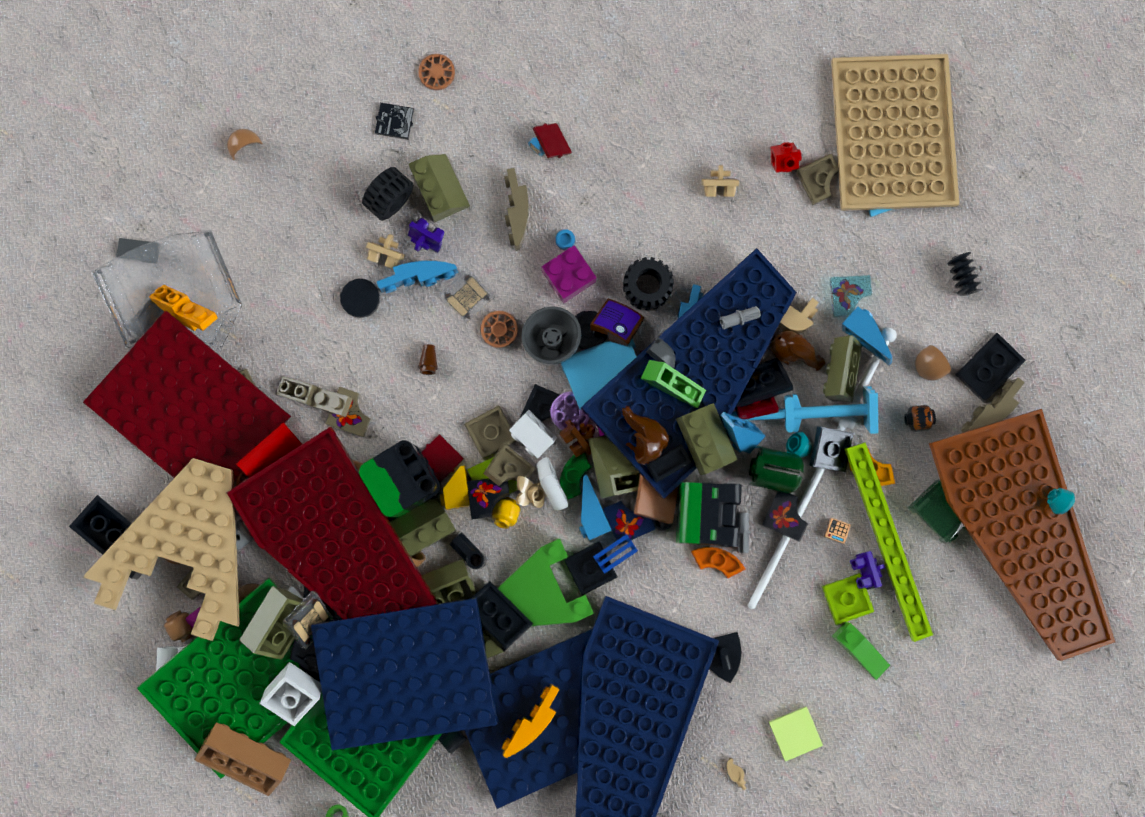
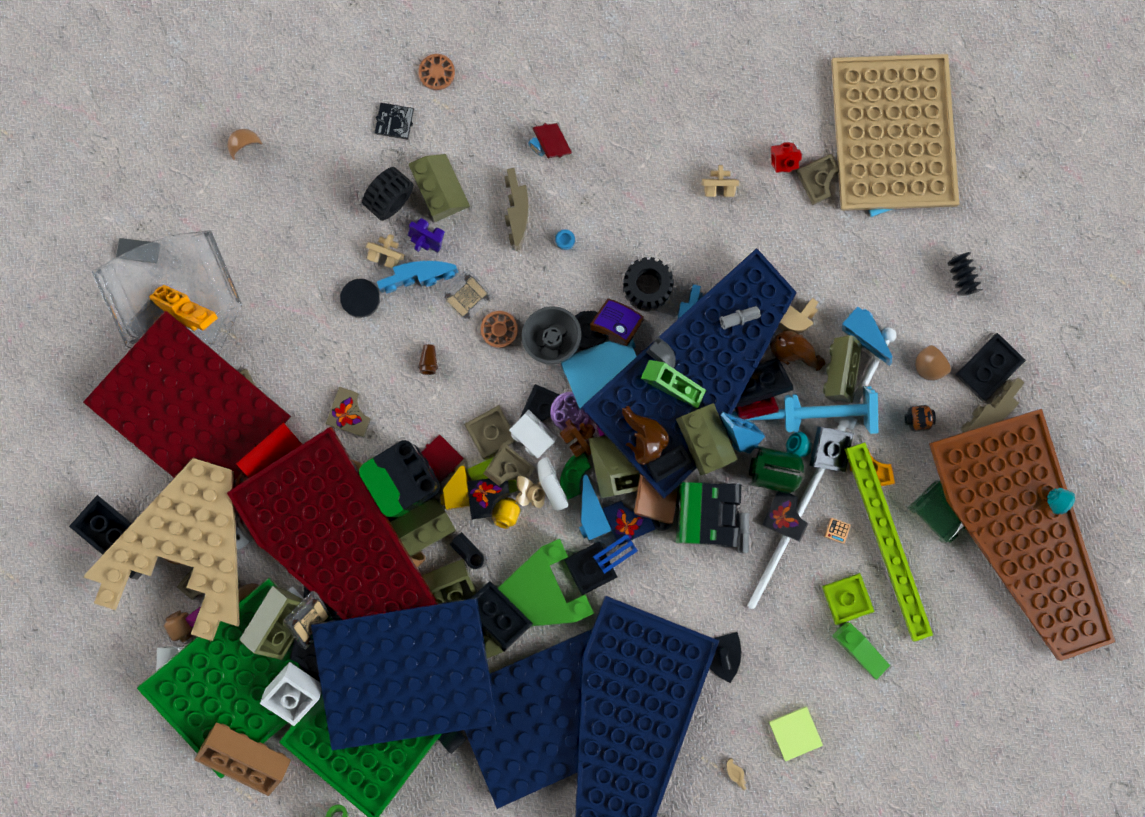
dark tan slope [276,376,353,417] -> none
light orange slope [501,684,560,758] -> none
magenta brick [541,245,597,304] -> none
orange tile [691,547,746,578] -> none
clear light blue tile [830,275,872,317] -> none
dark purple hips [850,551,885,590] -> none

